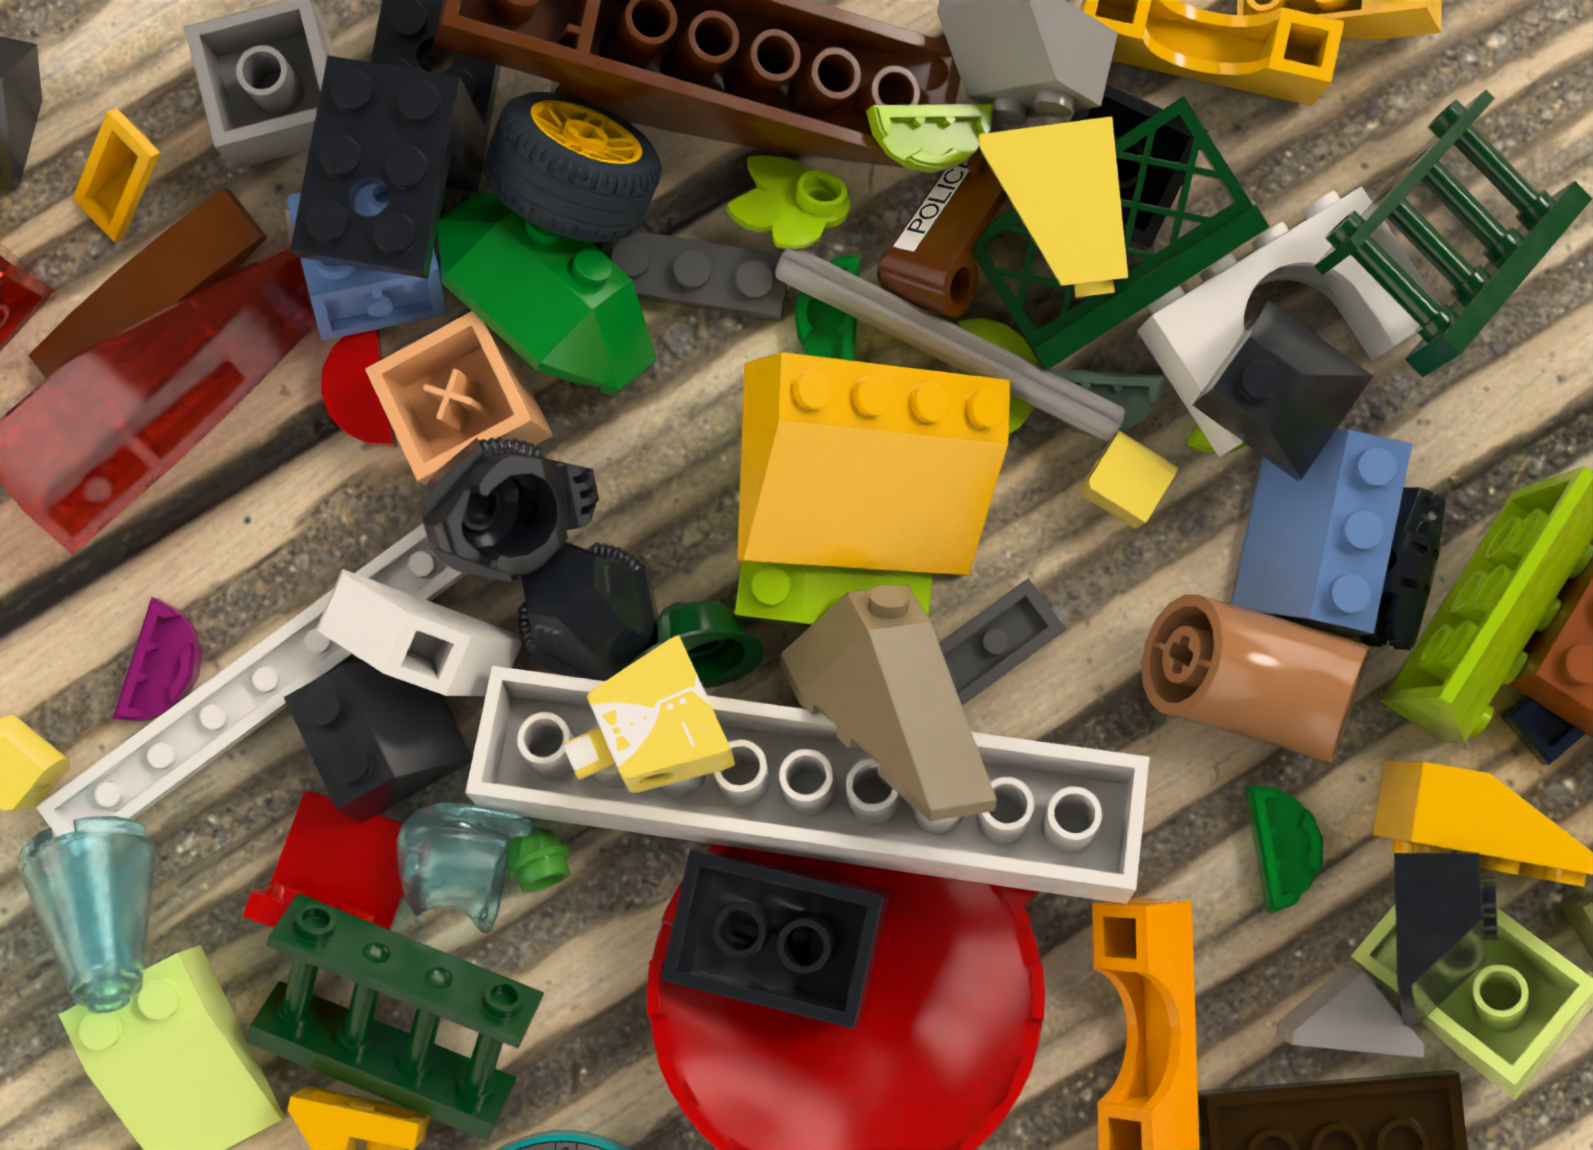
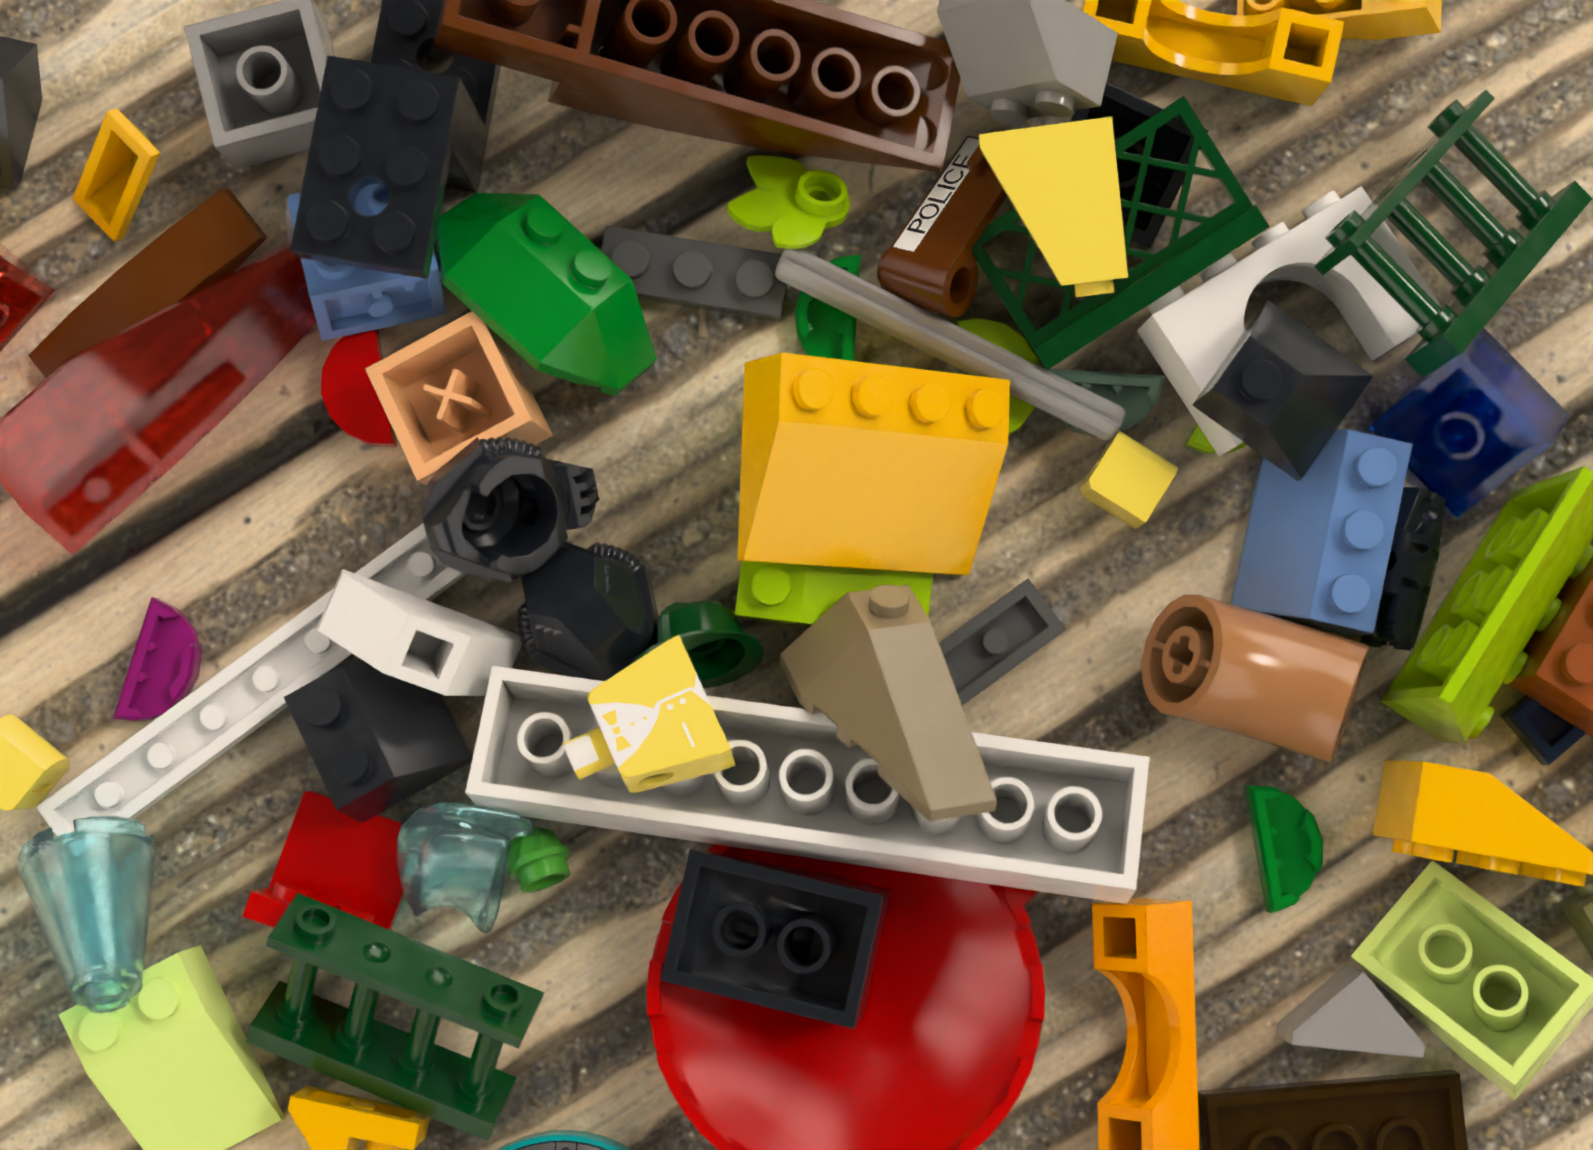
black wheel [484,92,662,243] -> none
lime tile [866,104,994,173] -> none
black slope [1394,853,1498,1025] -> none
none -> clear blue slope [1368,328,1571,518]

